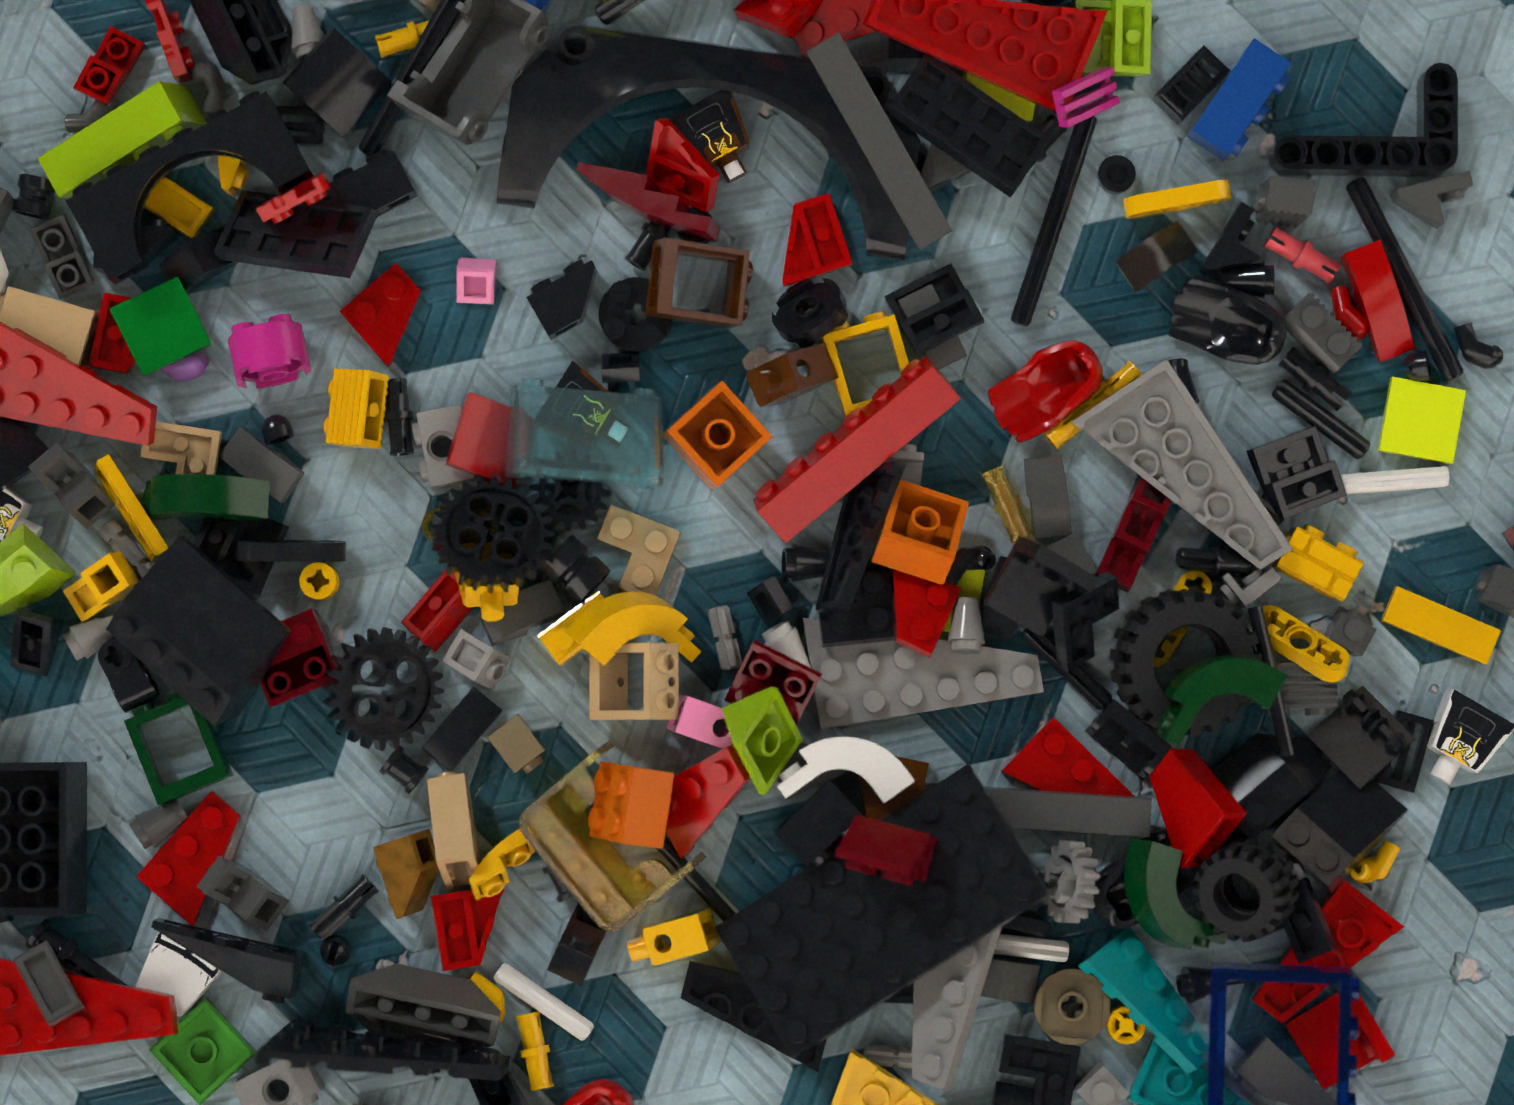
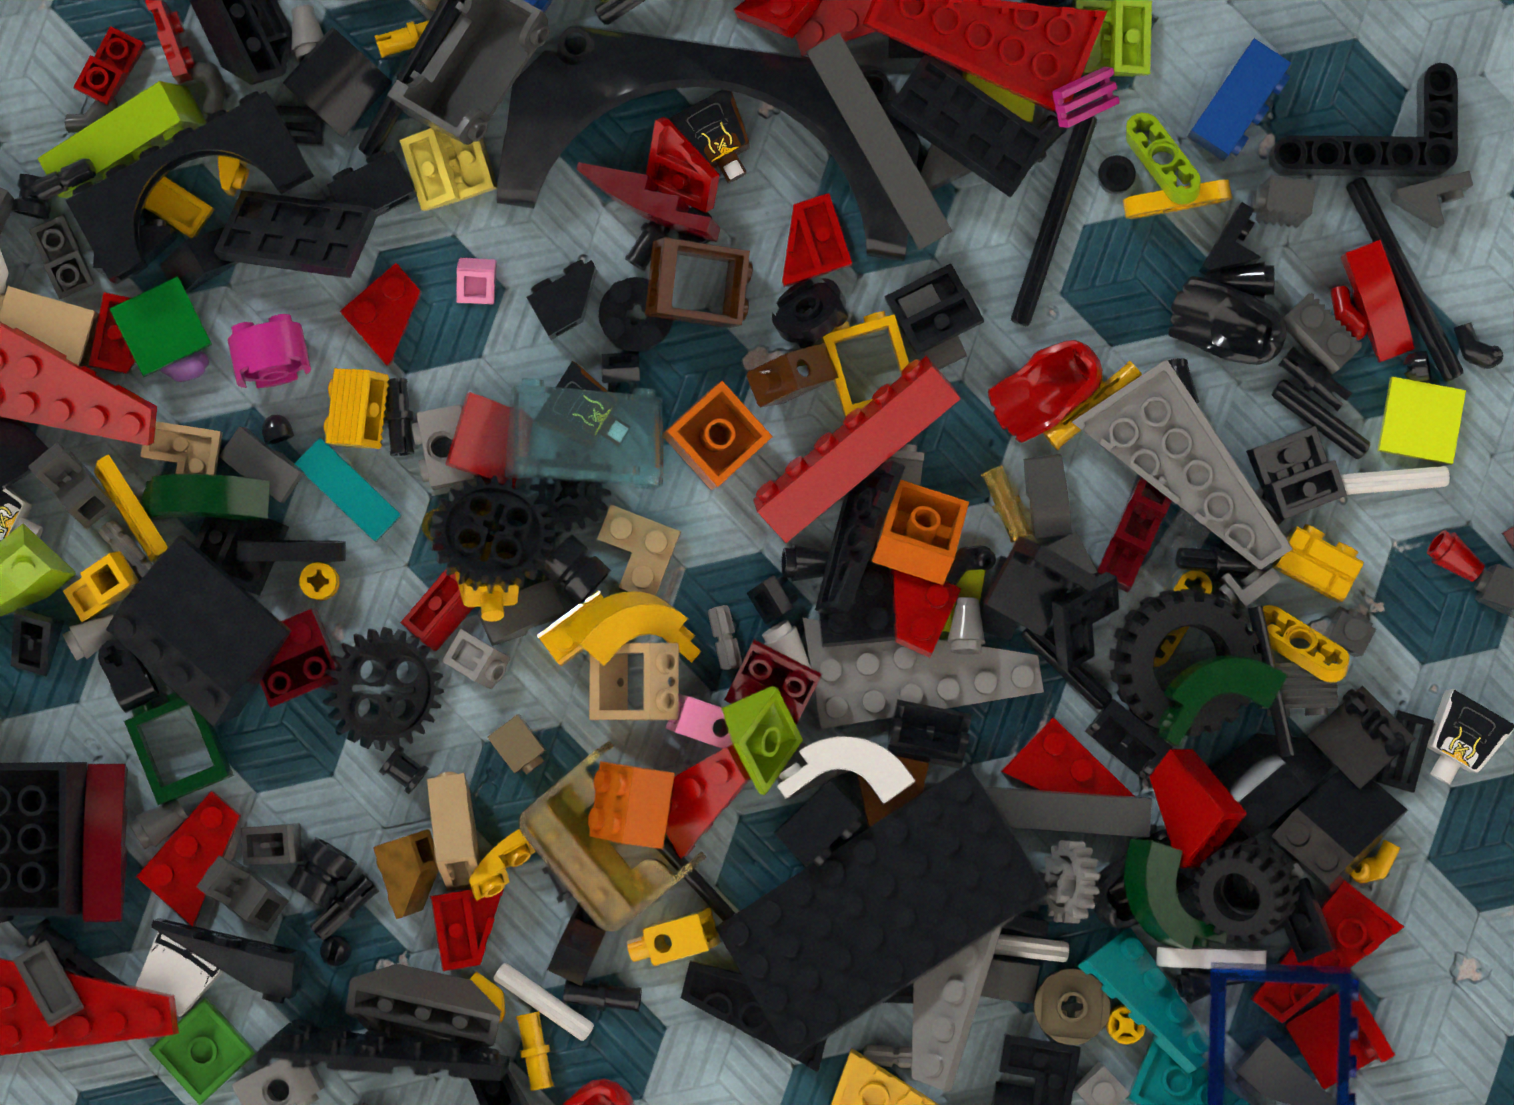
red wing [256,170,331,224] -> none
black slope [422,687,503,772] -> none
dark red slope [835,814,937,886] -> none
clear smoke slope [1115,221,1198,293] -> none
black slope [1152,45,1231,125] -> none
coral pin [1264,226,1341,284] -> none
yellow tile [1381,586,1501,665] -> none
none -> black piece [32,158,96,200]
none -> dark red slope [83,764,128,922]
none -> dark grey slope [241,823,303,865]
none -> black wheel [287,837,357,908]
none -> teal tile [294,437,402,542]
none -> light yellow slope [399,128,498,211]
none -> black pin [563,979,642,1012]
none -> black hinge [887,699,971,769]
none -> lime beam [1126,113,1201,204]
none -> white beam [1156,946,1267,970]
none -> red cone [1427,530,1485,582]

